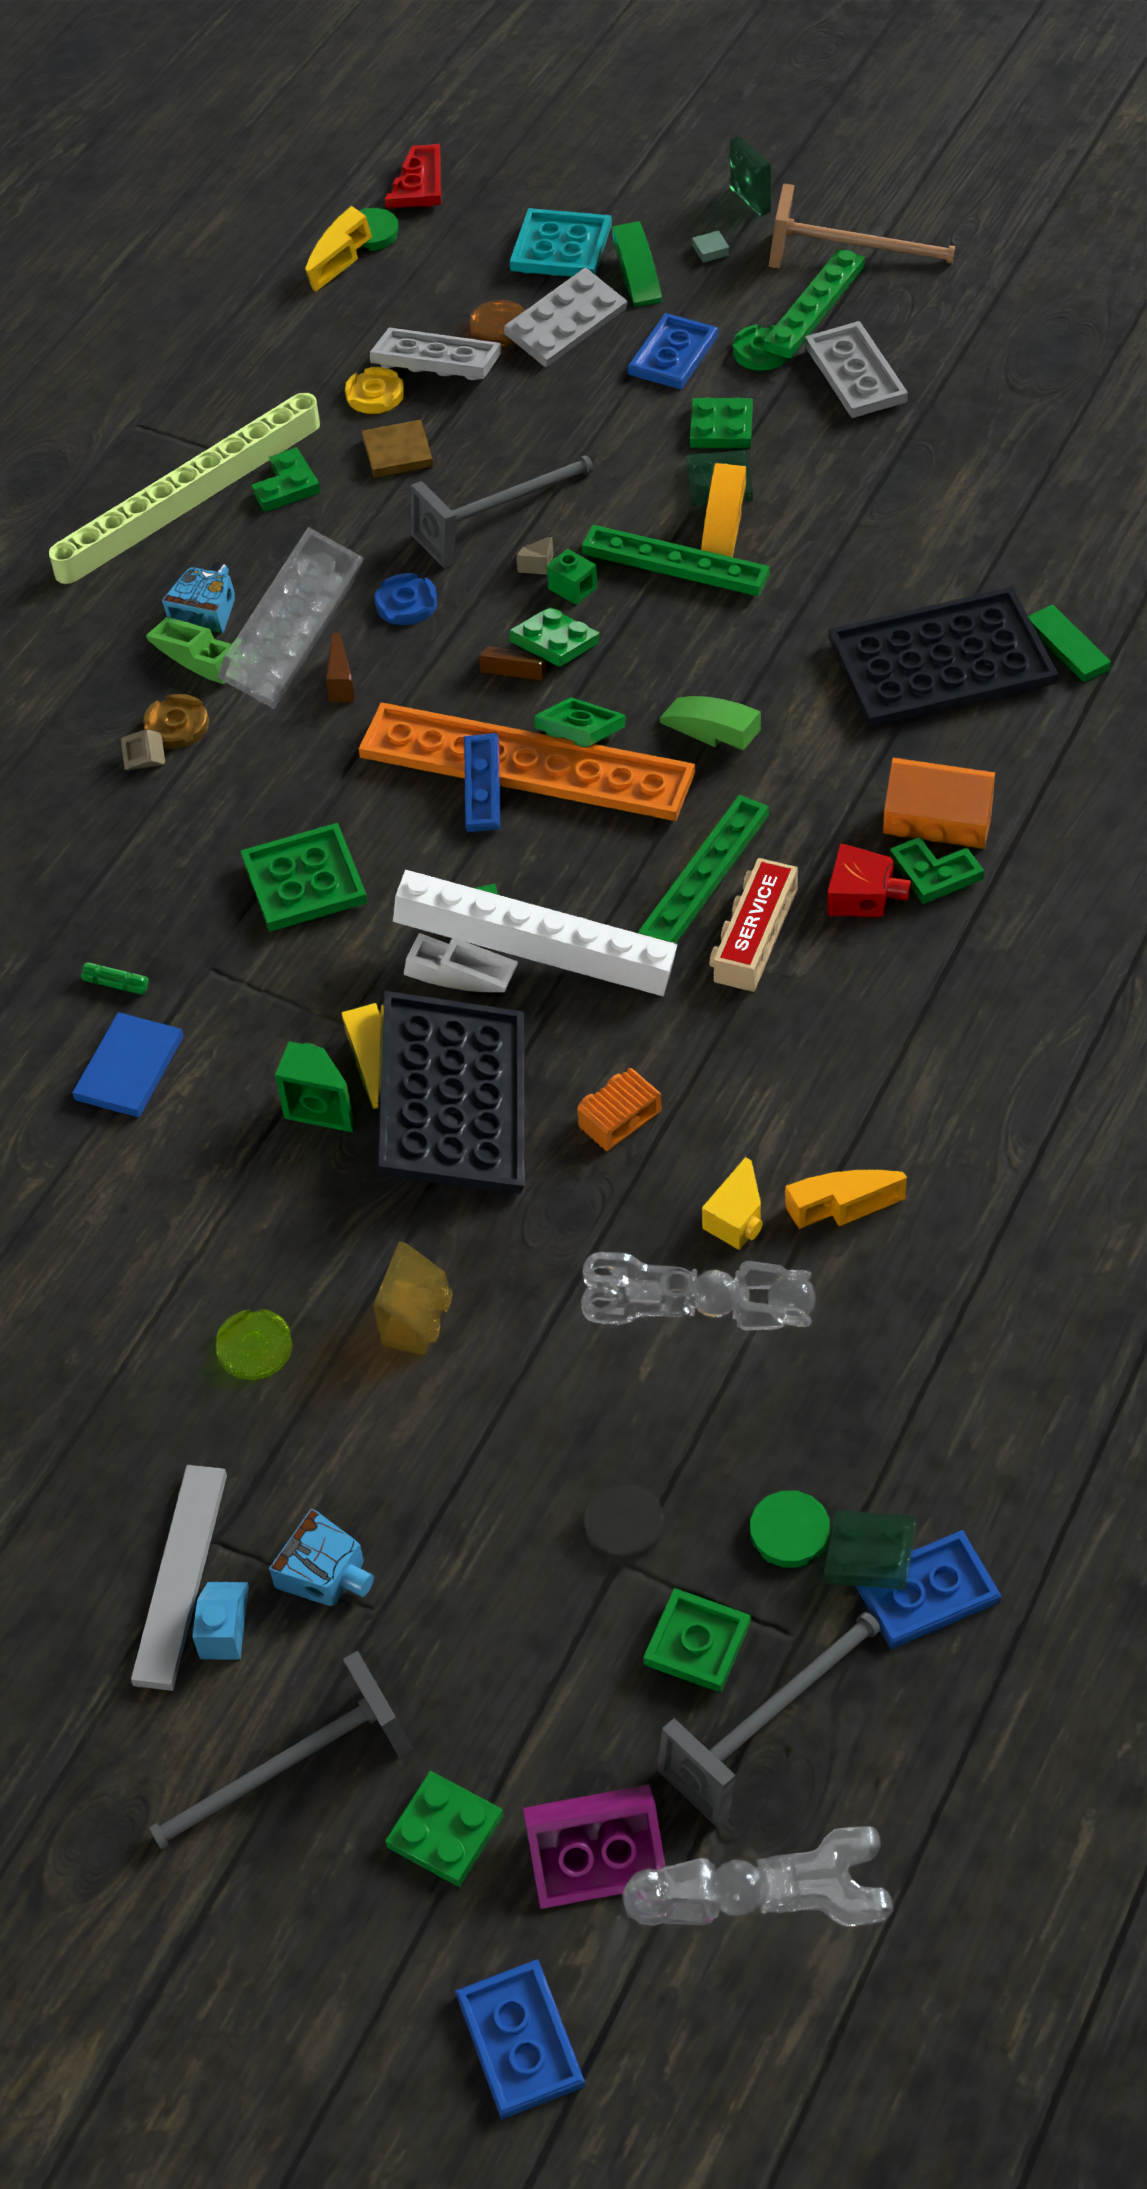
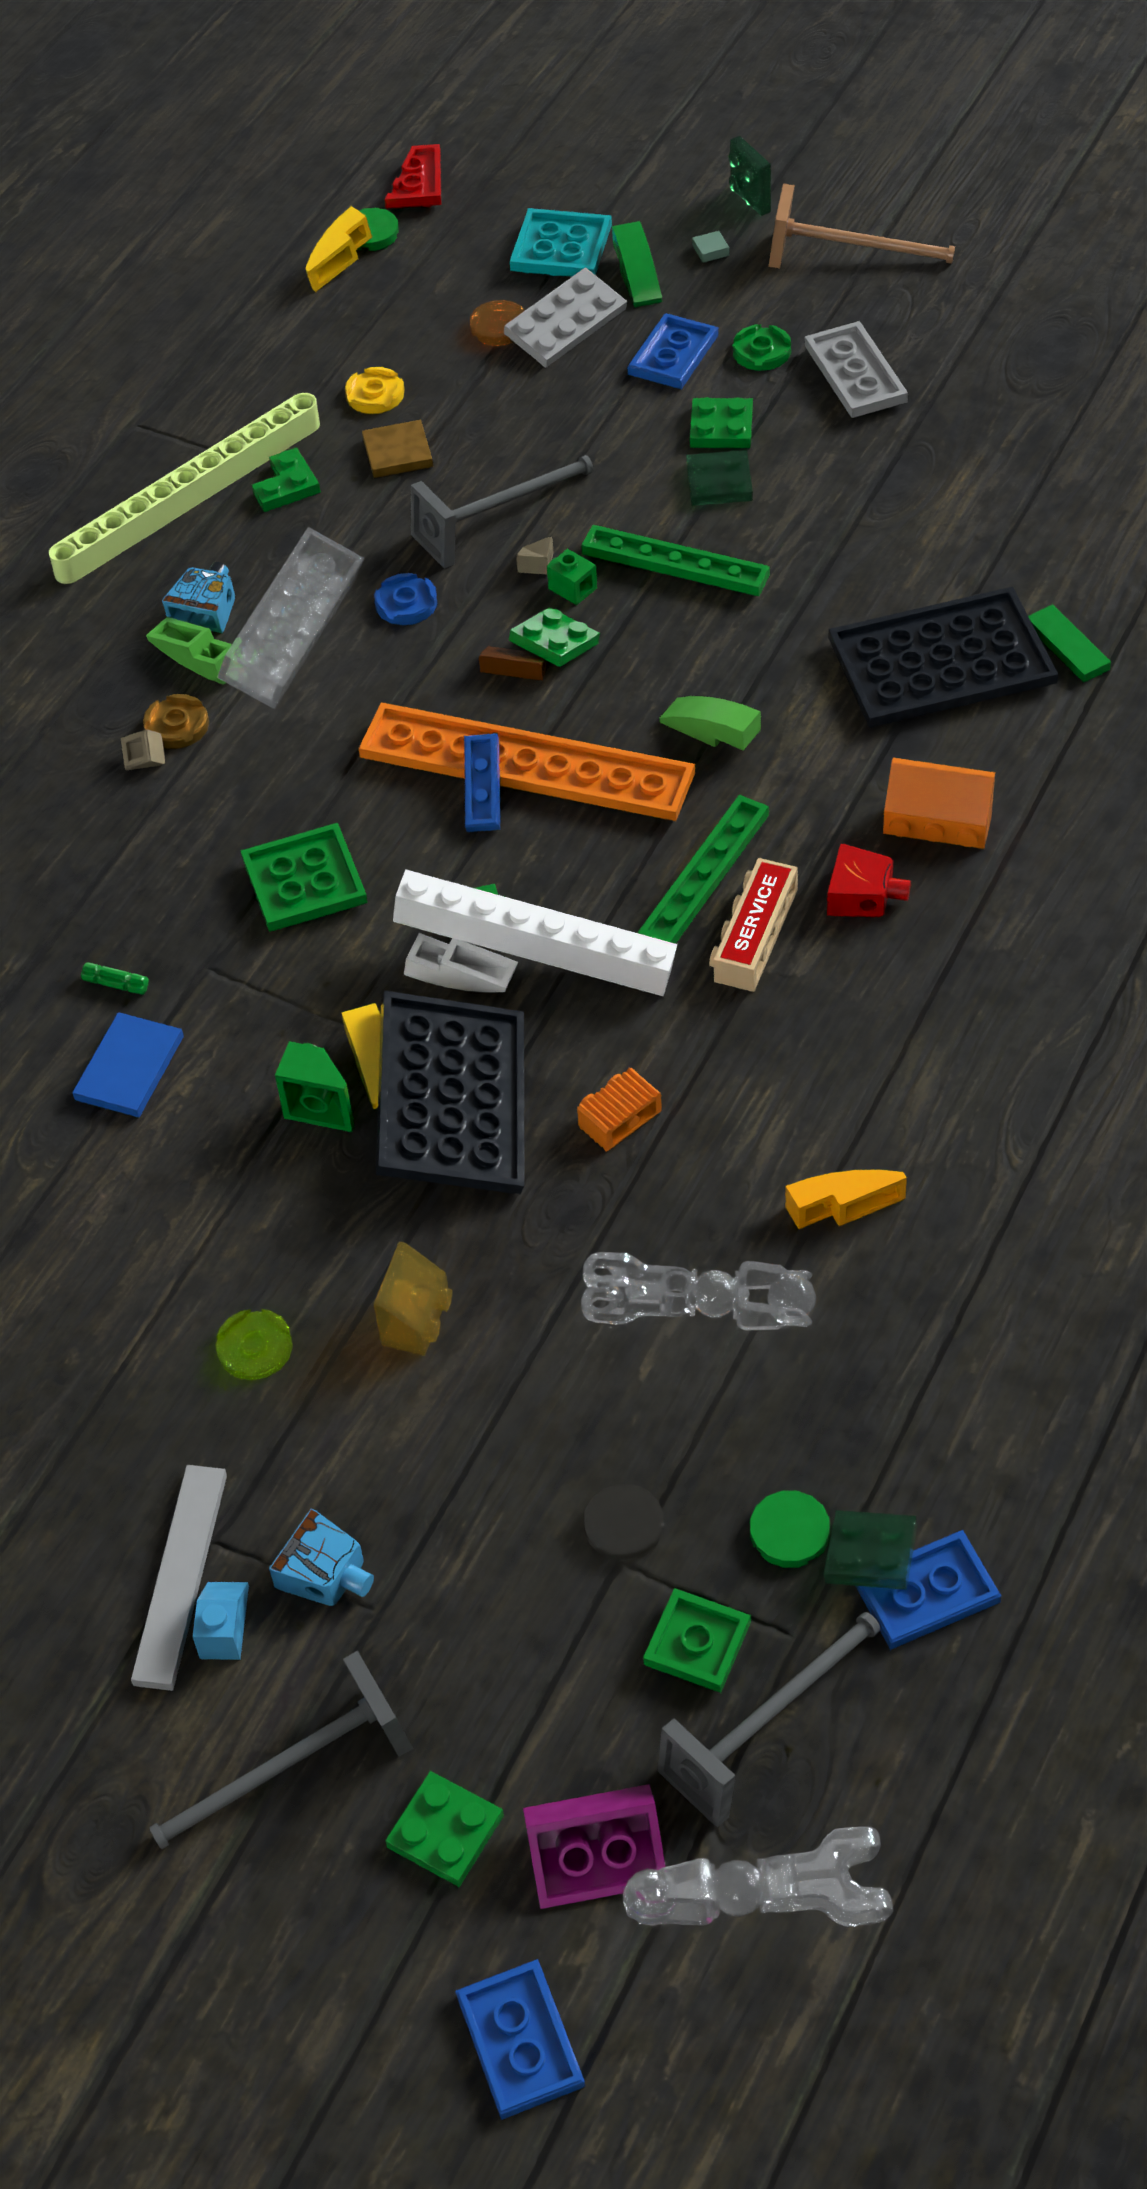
reddish brown slope [326,633,355,702] -> none
light grey plate [370,328,501,380] -> none
green plate [534,697,626,747] -> none
light orange slope [701,463,746,557] -> none
yellow slope [702,1157,763,1250] -> none
green plate [763,249,865,359] -> none
green plate [889,837,984,904] -> none

